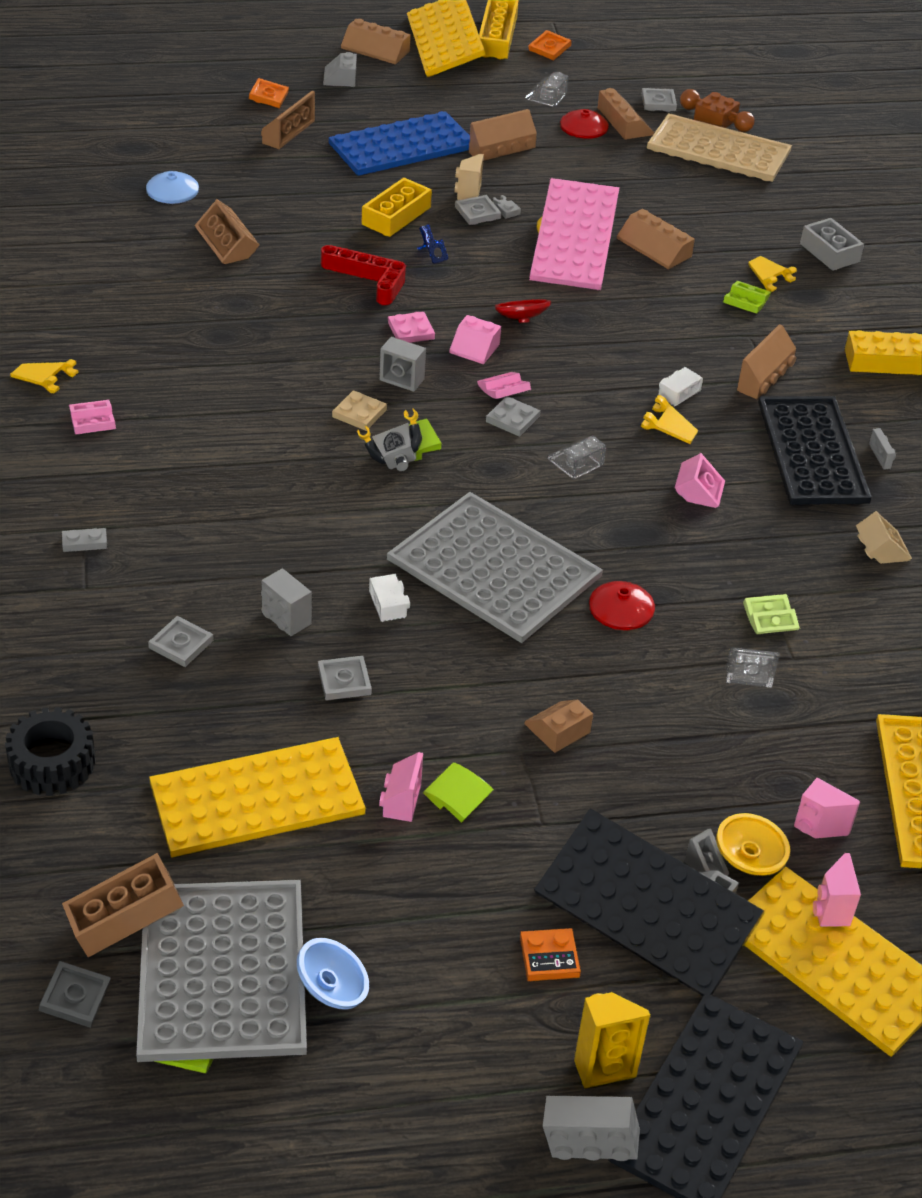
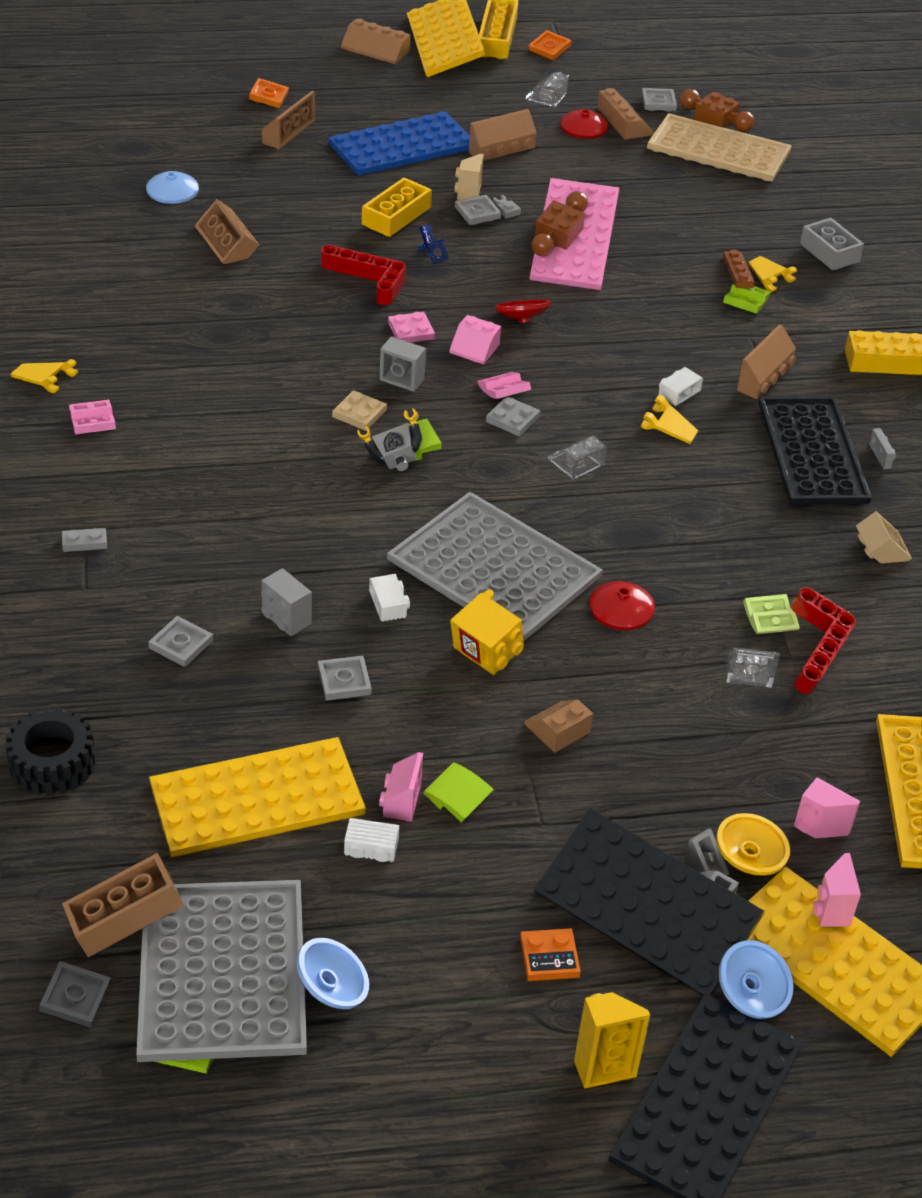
light grey slope [323,52,357,87] -> none
light grey brick [543,1096,640,1161] -> none
medium nougat slope [617,209,695,269] -> none
bright pink slope [675,453,725,508] -> none
none -> white brick [344,818,399,862]
none -> yellow container [450,590,524,675]
none -> dark orange brick [531,191,588,257]
none -> light blue dish [719,940,793,1019]
none -> dark orange plate [723,250,755,288]
none -> red beam [791,587,856,694]

